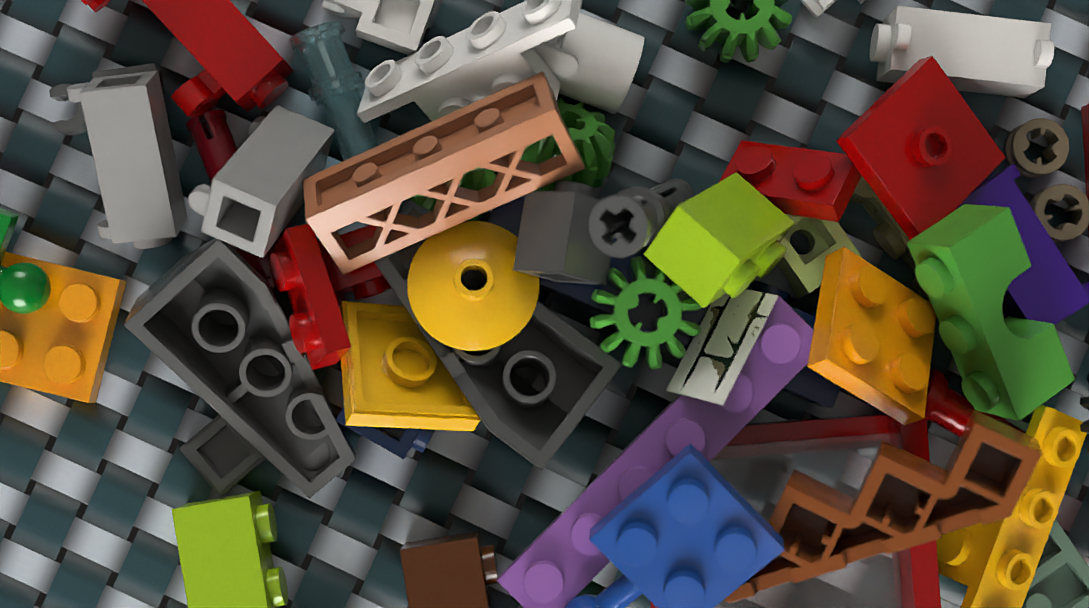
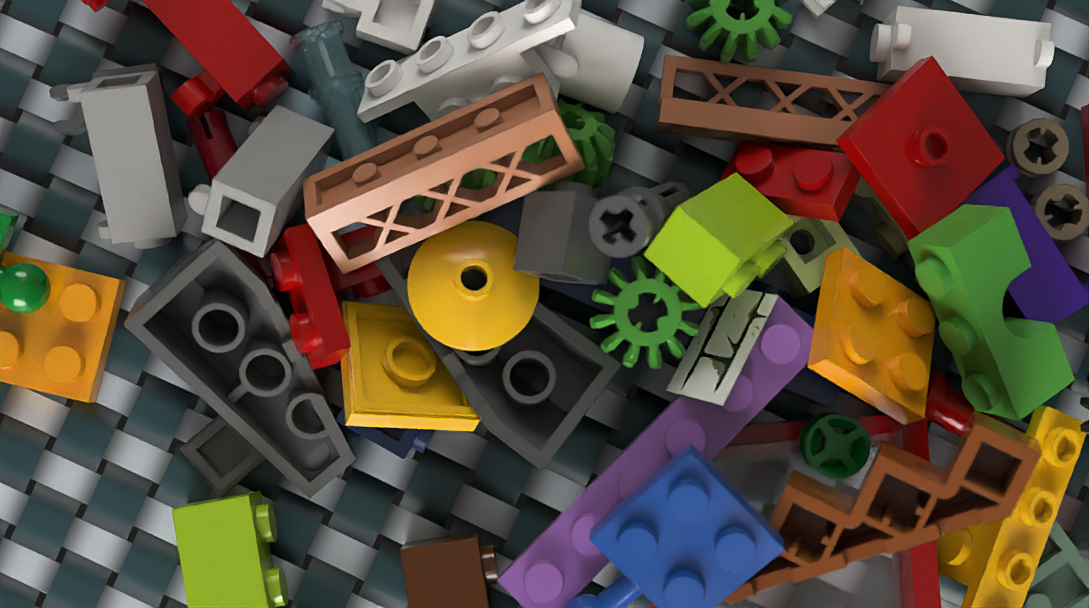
none -> nougat fence [654,54,893,154]
none -> green wheel [798,412,870,479]

